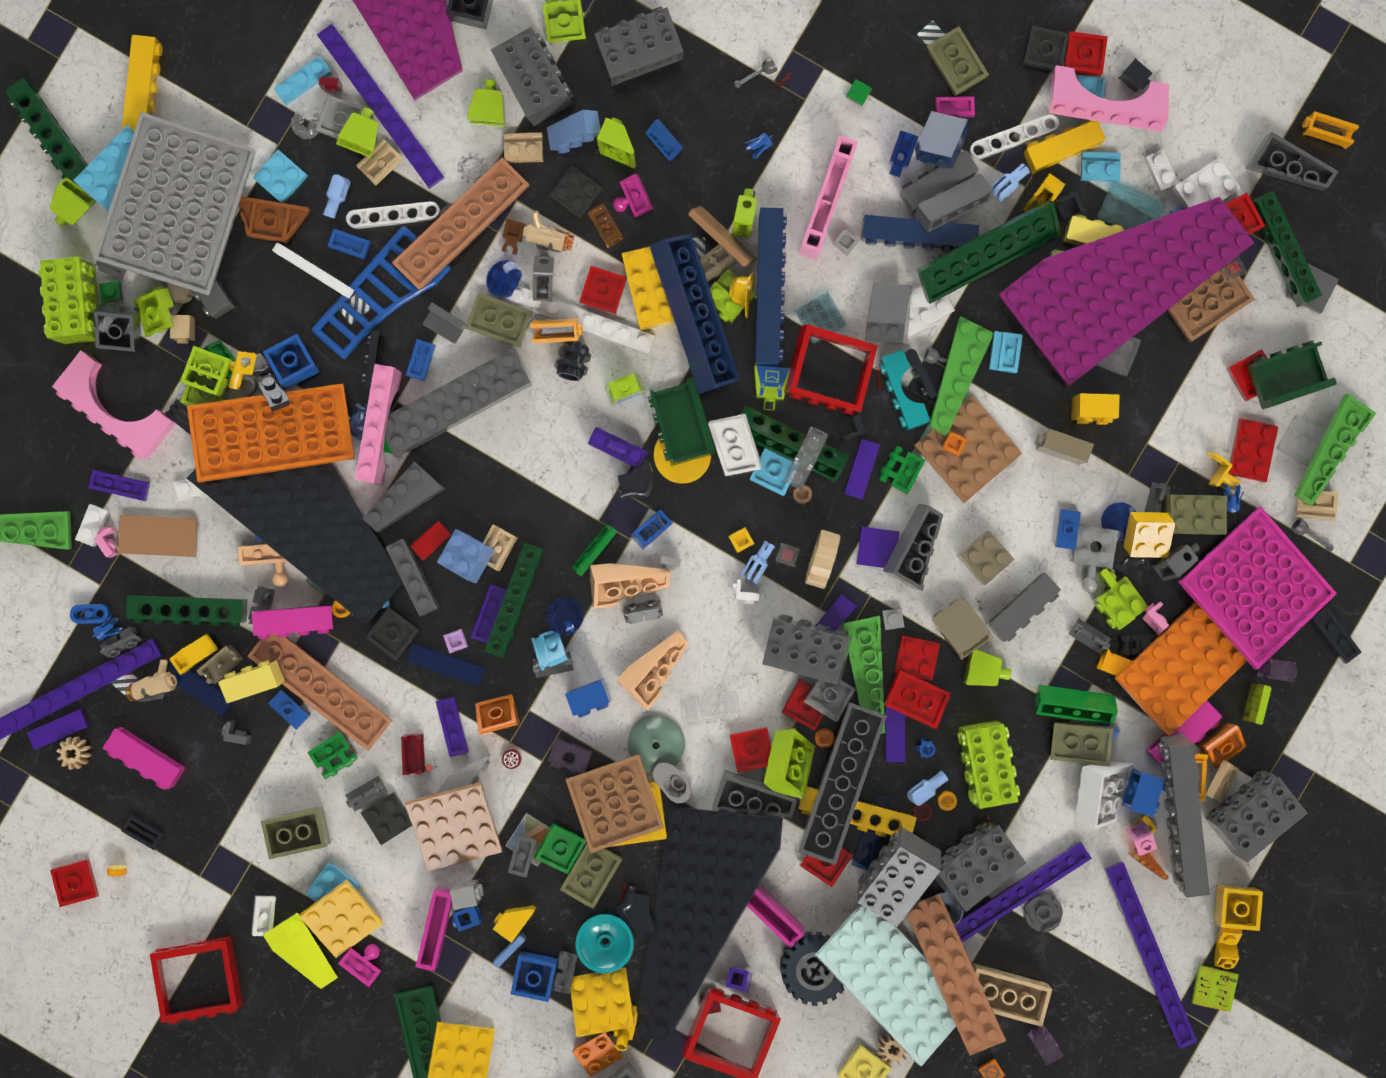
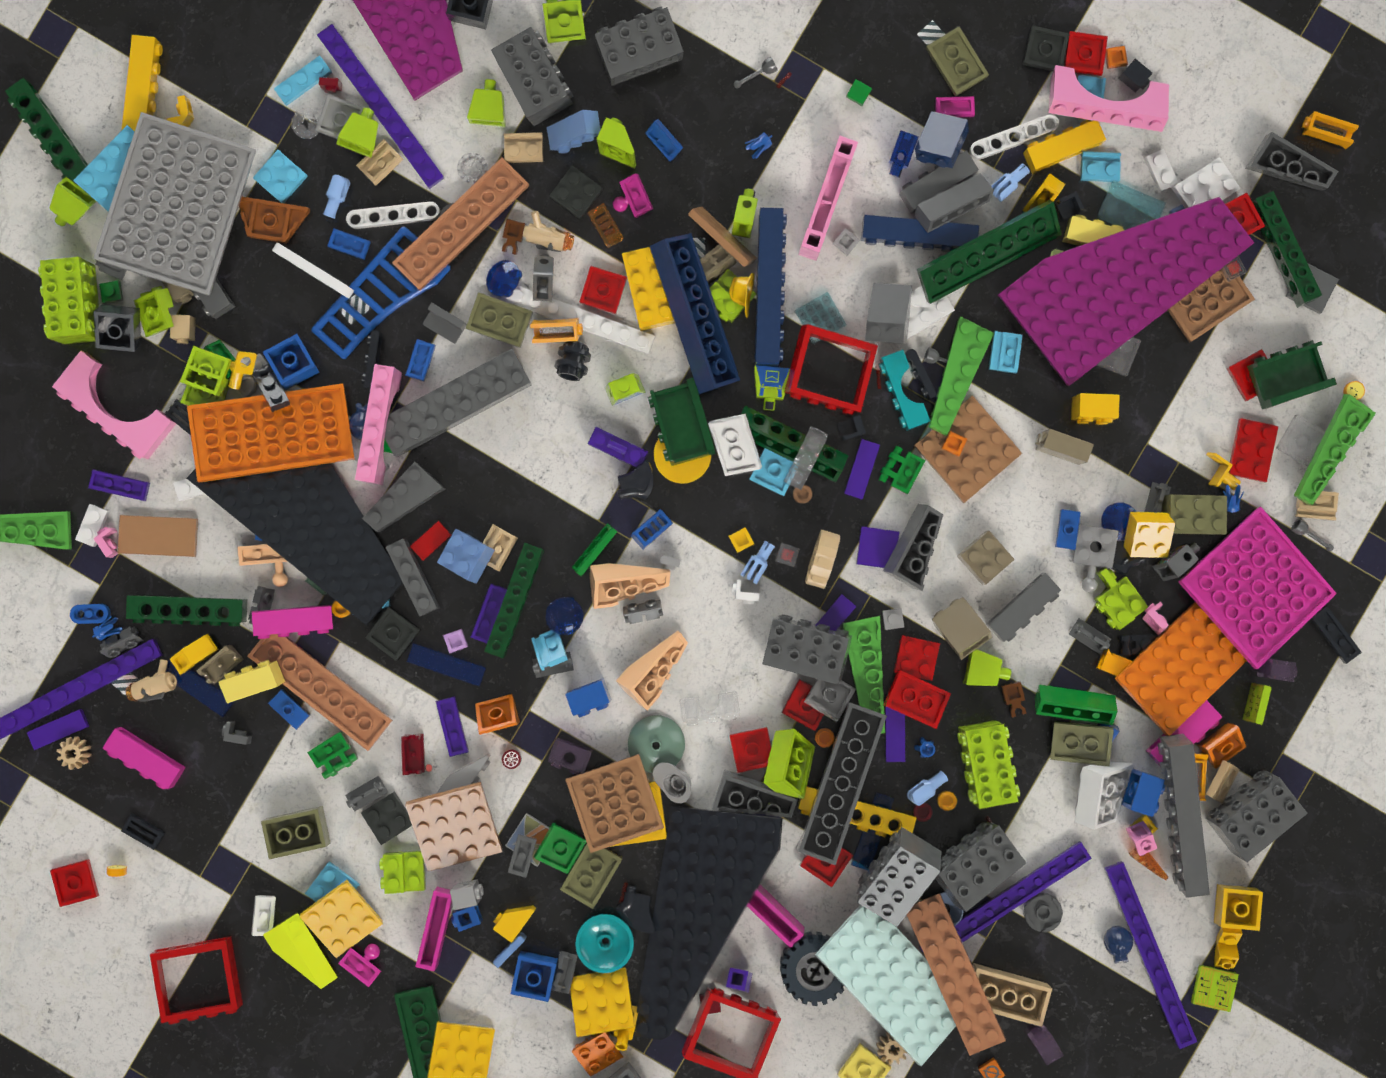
none -> yellow slope [166,95,194,127]
none -> lime plate [379,851,426,894]
none -> reddish brown plate [1001,681,1026,717]
none -> dark blue piece [1104,926,1133,964]
none -> orange tile [1105,46,1128,69]
none -> light yellow tile [1343,381,1365,400]

